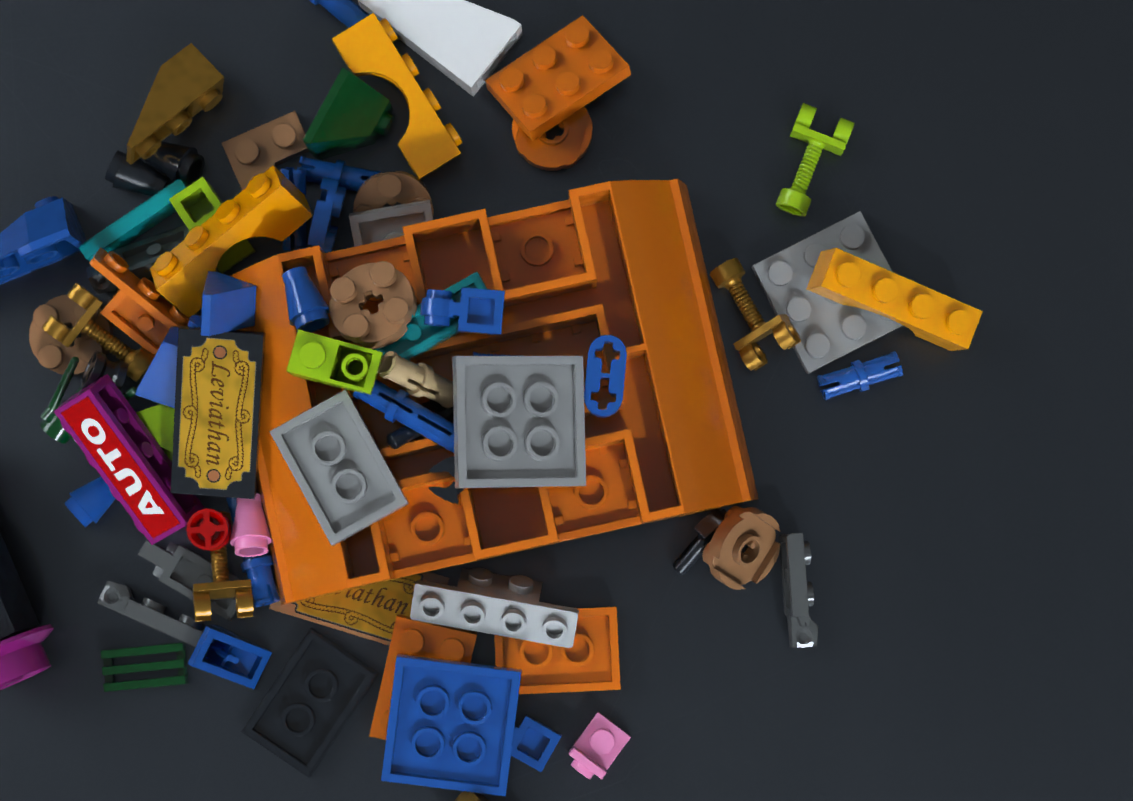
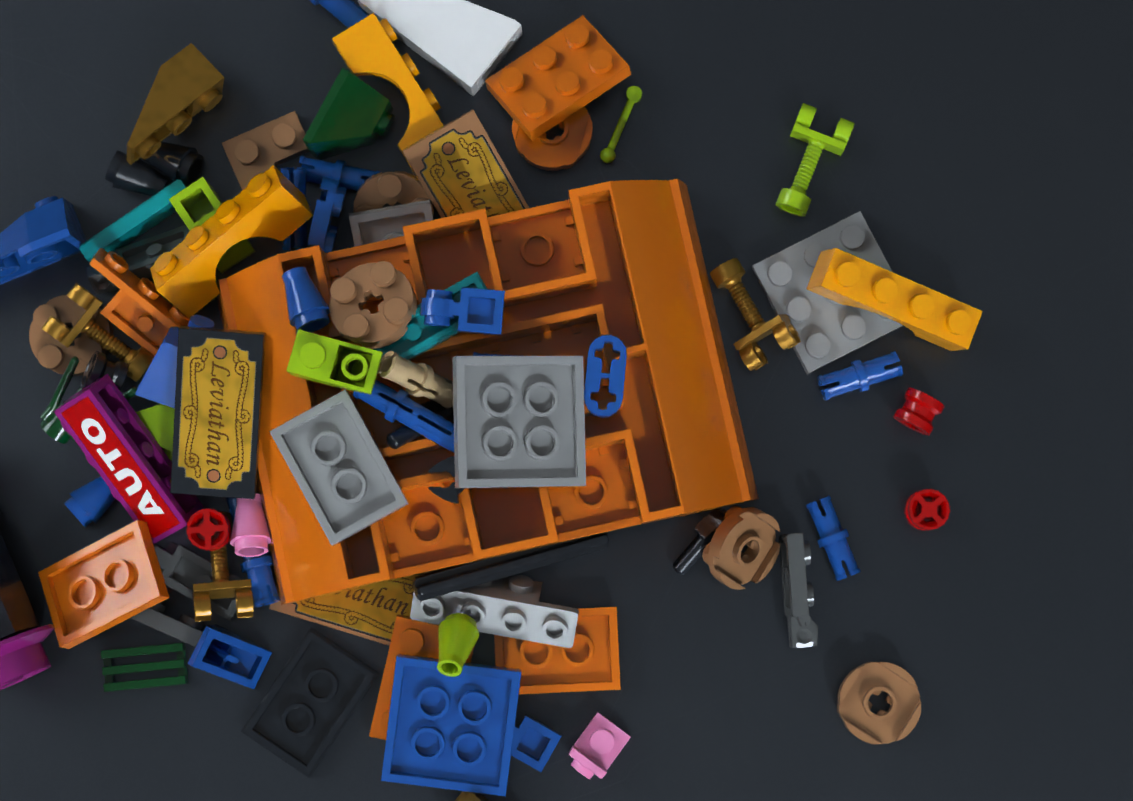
blue slope [201,271,257,336] -> none
none -> orange plate [38,520,170,649]
none -> tile [402,109,529,218]
none -> black axle [413,532,609,601]
none -> lime cone [437,613,479,677]
none -> lime hinge [600,86,642,163]
none -> blue pin [806,495,861,581]
none -> medium nougat plate [837,661,921,744]
none -> red wheel [893,387,945,436]
none -> red wheel [904,489,950,531]

